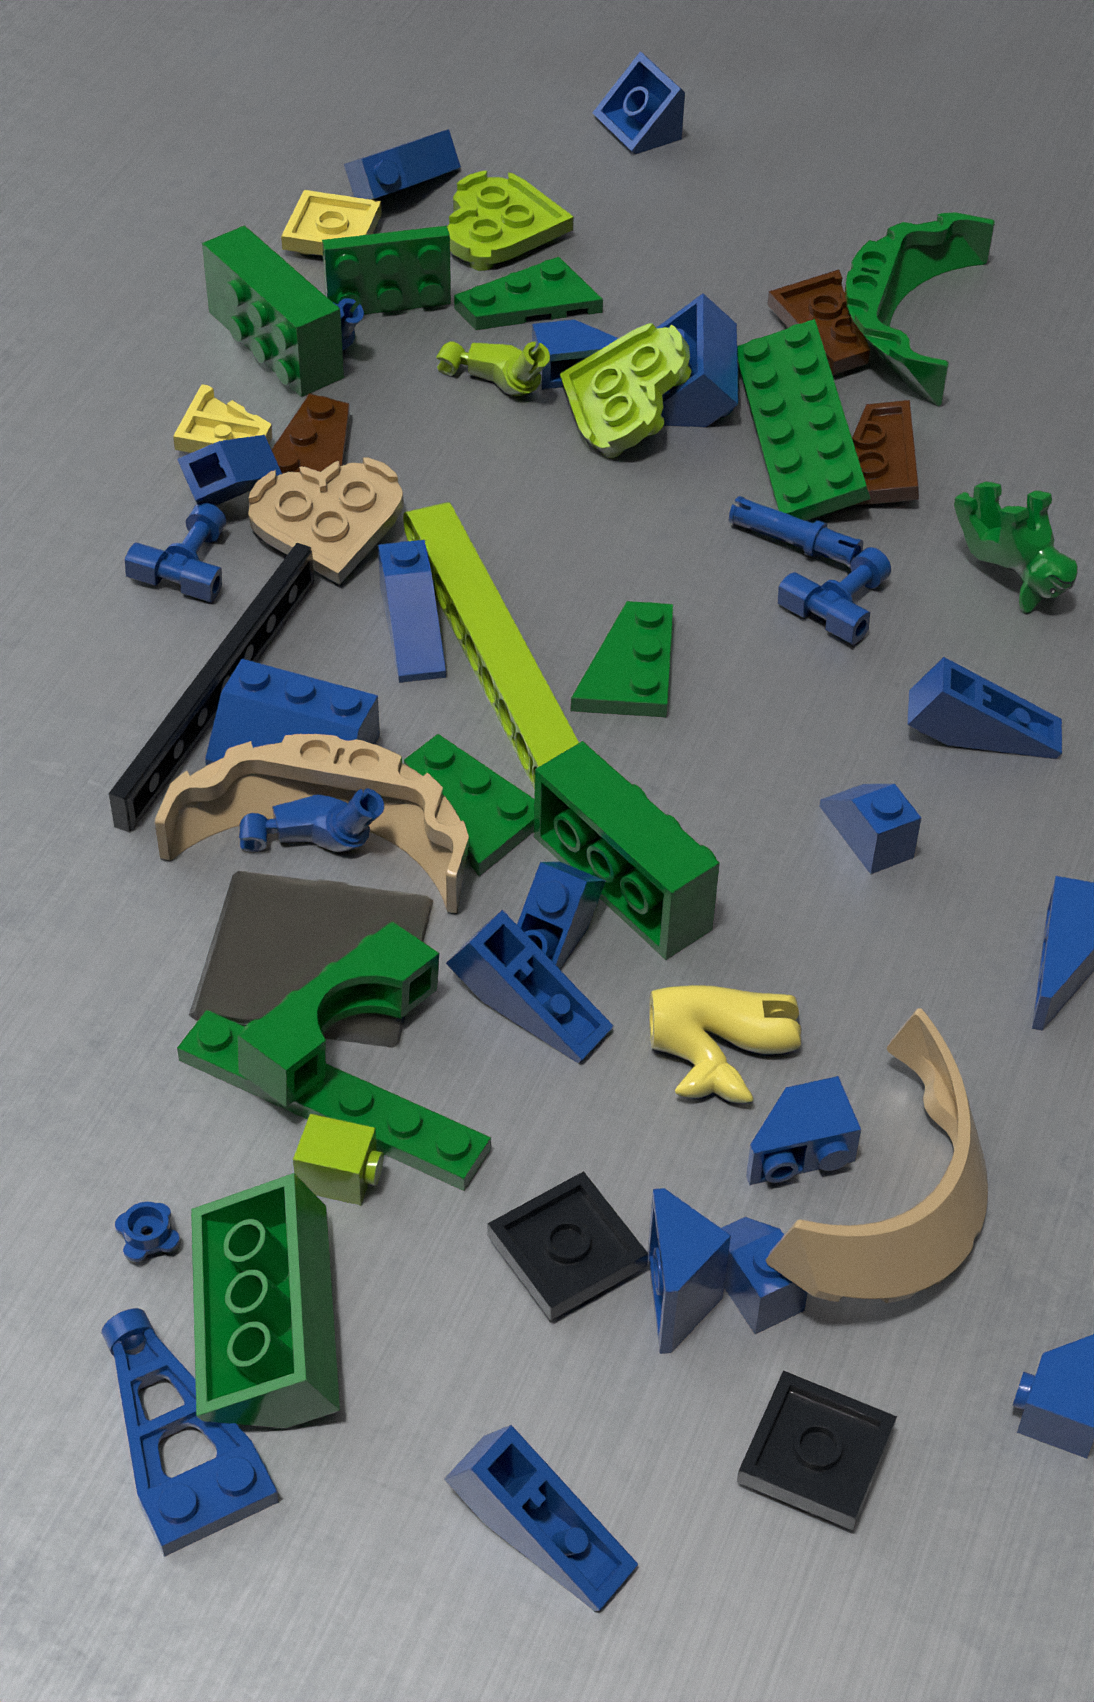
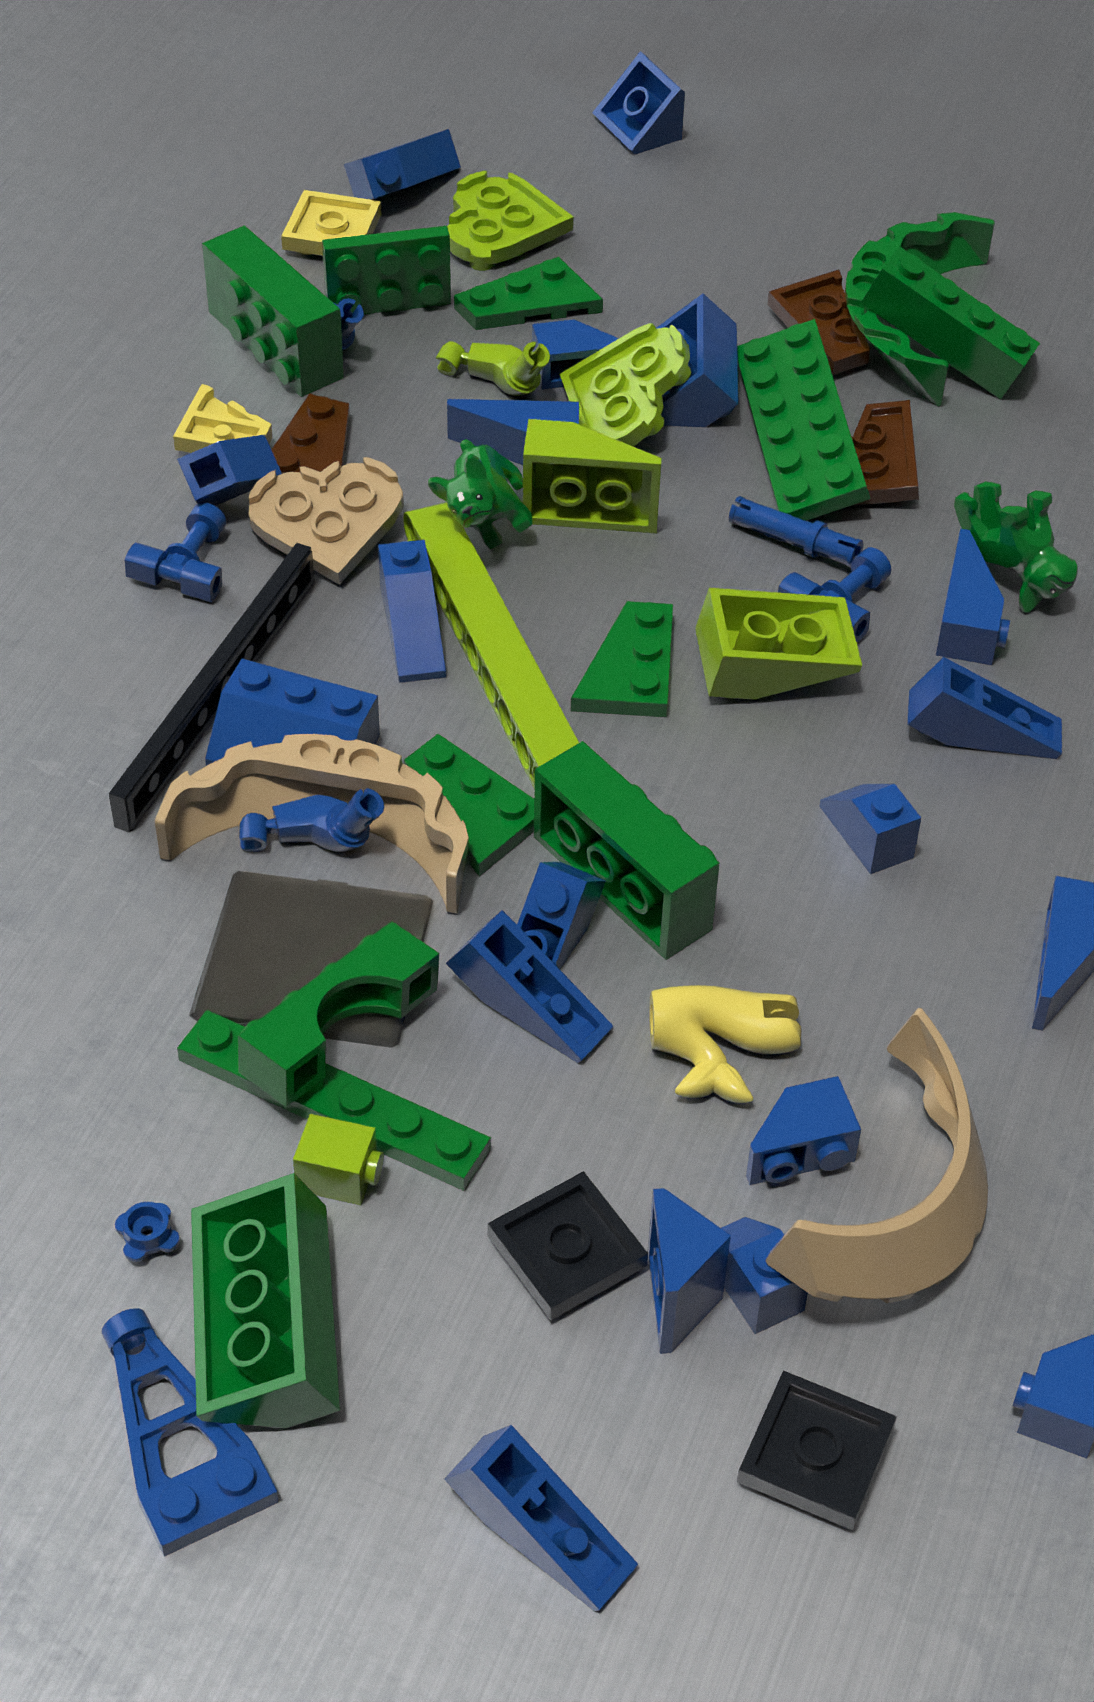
none -> green animal [428,439,533,550]
none -> blue slope [447,399,579,465]
none -> lime slope [523,419,662,534]
none -> lime slope [695,588,862,699]
none -> green slope [861,246,1040,399]
none -> blue slope [936,529,1010,665]

